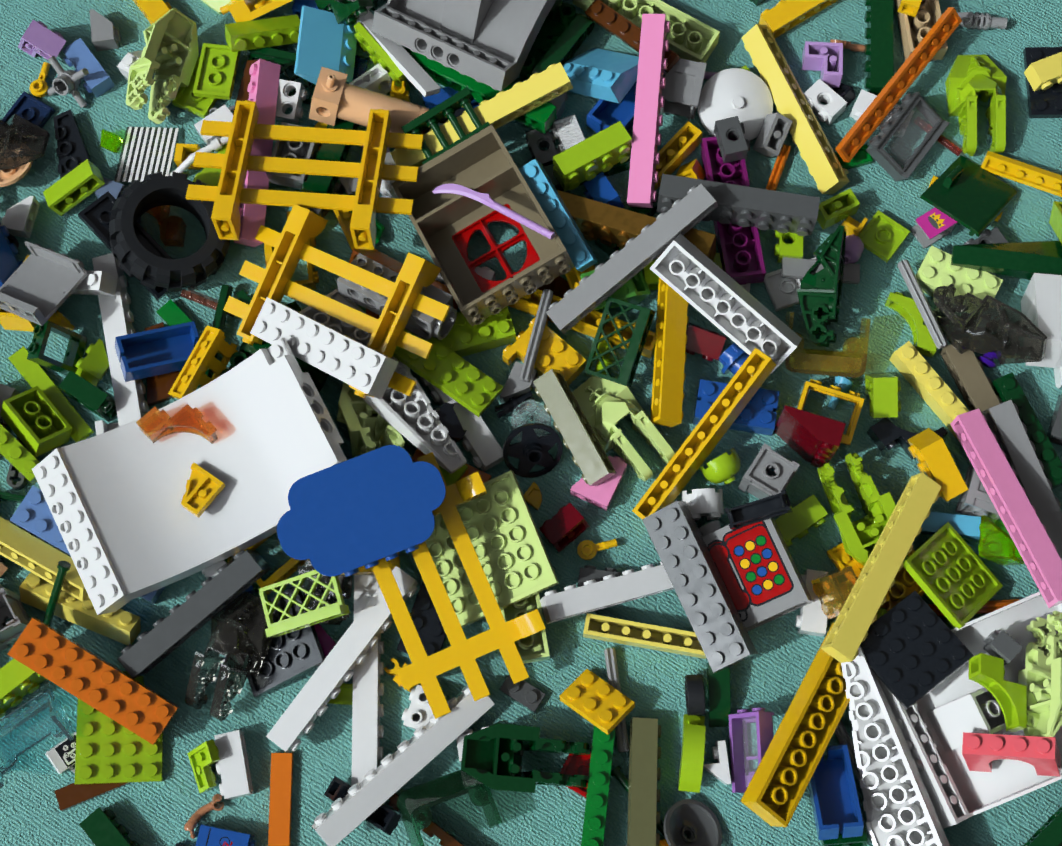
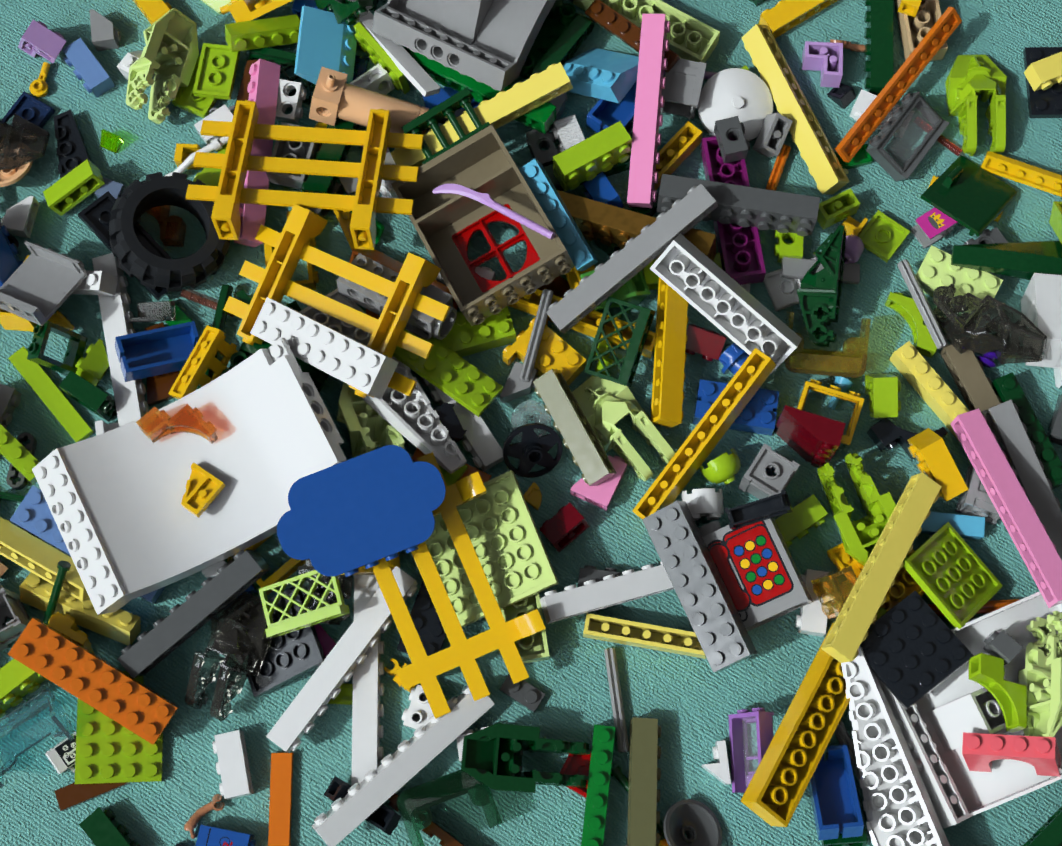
lime brick [0,386,73,458] -> none
light grey bar [47,56,89,108] -> none
sticker [114,127,179,182] -> none
lime plate [187,739,220,793] -> none
yellow plate [390,81,410,102] -> none
black pin [494,392,535,418] -> none
yellow plate [559,669,635,735] -> none
yellow plate [577,539,618,560] -> none
yellow panel [676,159,705,180] -> none
lime arch [678,714,706,793] -> none
black tyre [685,674,705,715] -> none
dark green slope [707,662,731,727] -> none
white brick [804,79,848,125] -> none
light grey hinge [957,11,1008,30] -> none
clear neon green slope [978,515,1024,566] -> none
none -> yellow plate [48,612,94,654]
none -> clear smoke panel [130,301,176,322]

